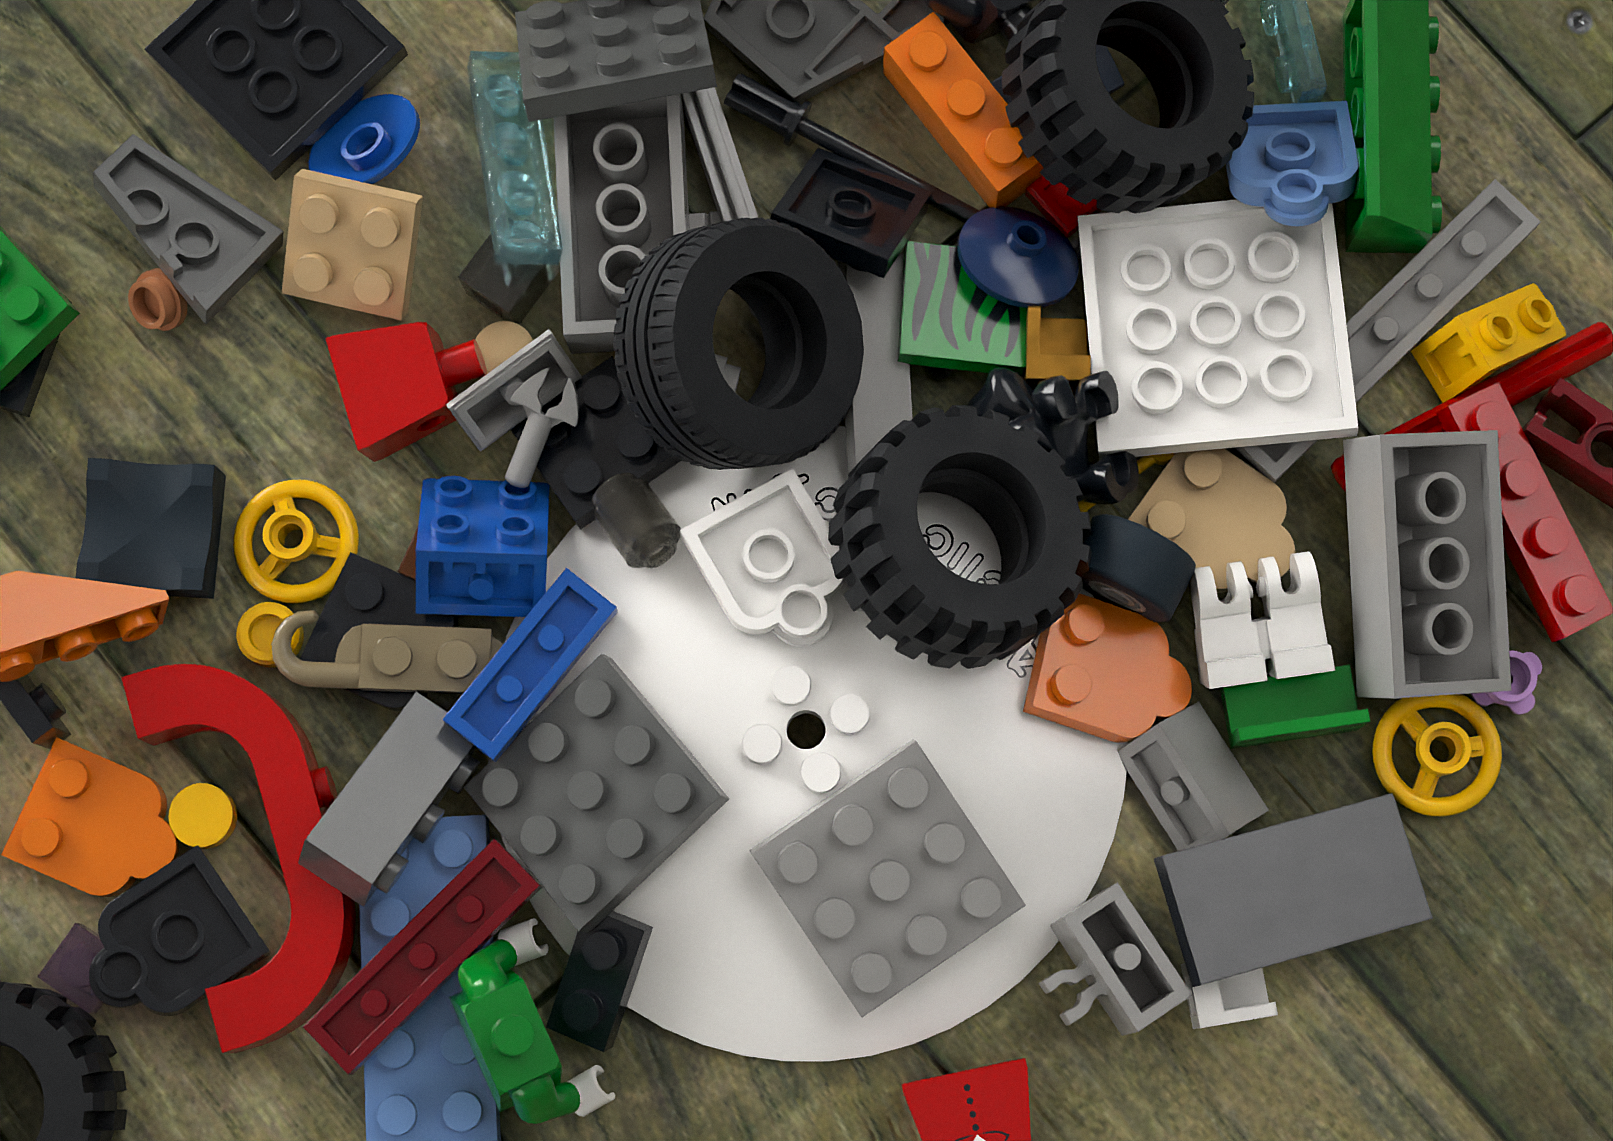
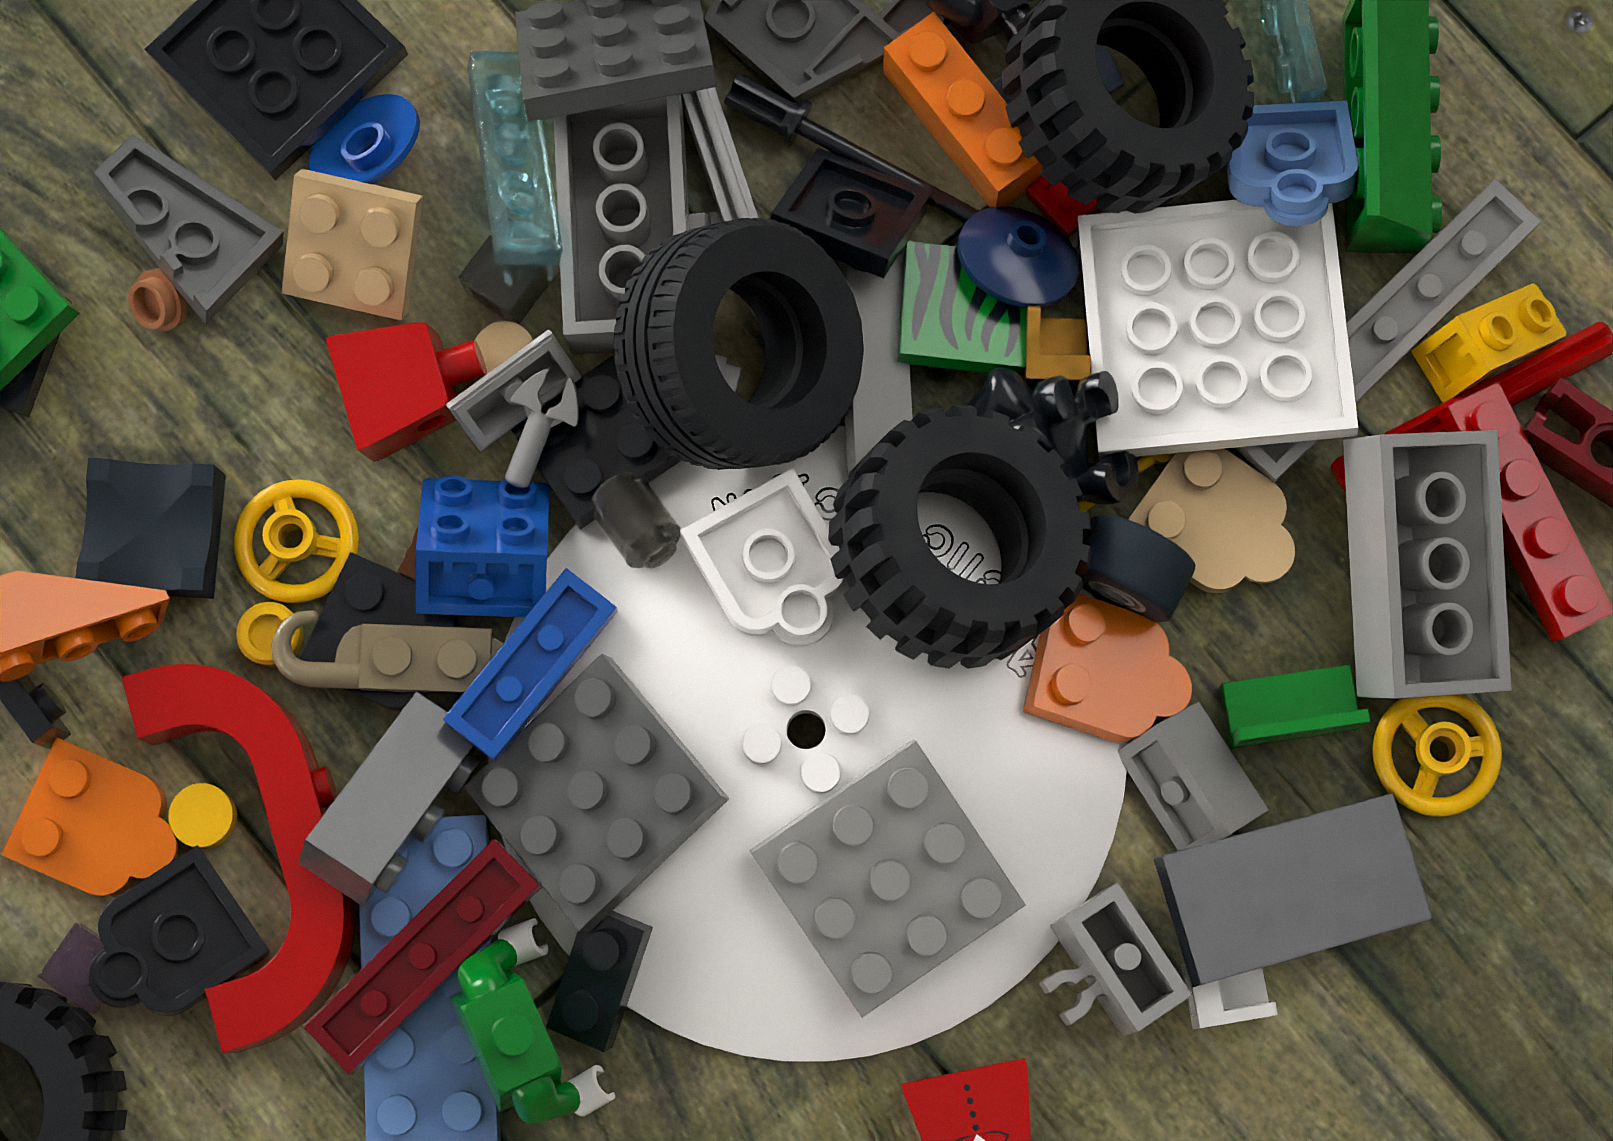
white legs [1190,551,1335,689] -> none
lavender plate [1471,651,1542,715] -> none

